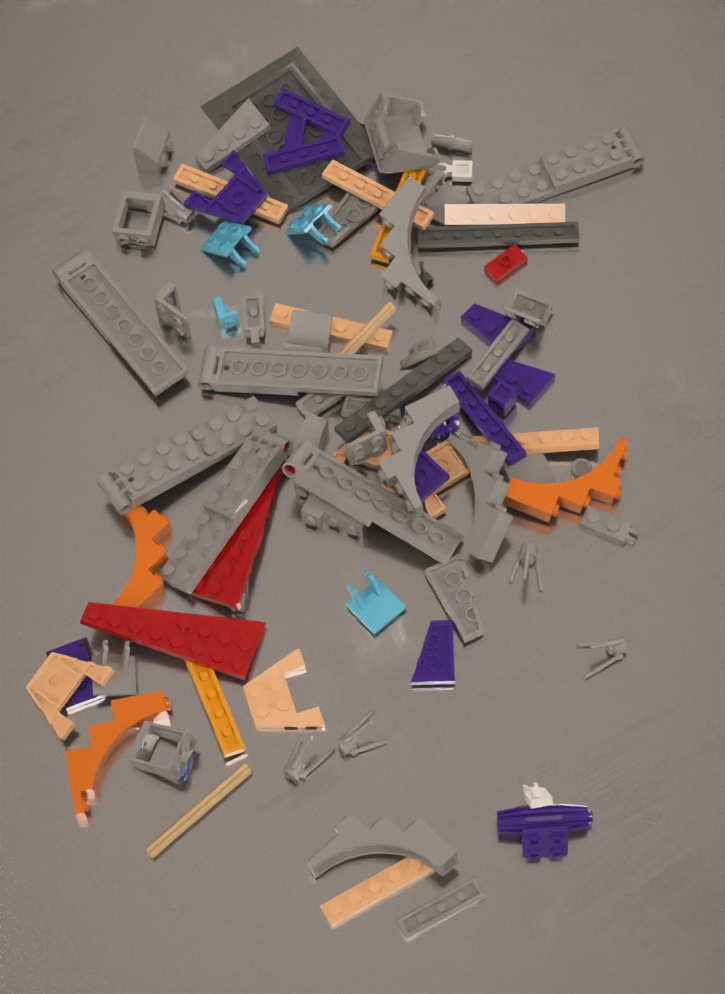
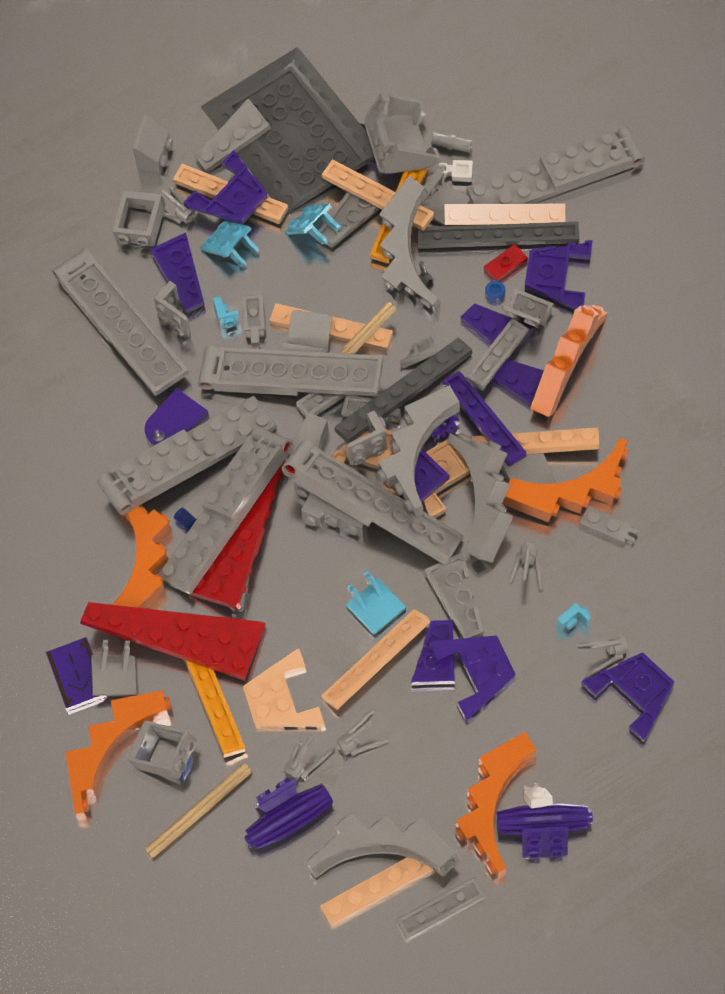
light nougat wing [26,652,115,741] -> none
dark purple plate [263,88,351,175] -> none
dark purple brick [488,379,517,417] -> none
light grey tile [571,458,592,479] -> none
none -> dark purple tile [145,388,209,446]
none -> dark purple wing [150,232,204,314]
none -> clear blue hinge [174,507,197,531]
none -> dark purple plate [244,778,333,850]
none -> light nougat plate [321,609,430,710]
none -> dark purple wing [429,635,516,721]
none -> orange arch [454,732,536,879]
none -> blue tile [485,281,506,302]
none -> dark purple wing [525,240,593,310]
none -> orange arch [530,305,608,417]
none -> medium azure bracket [556,602,591,633]
none -> dark purple wing [581,652,675,742]

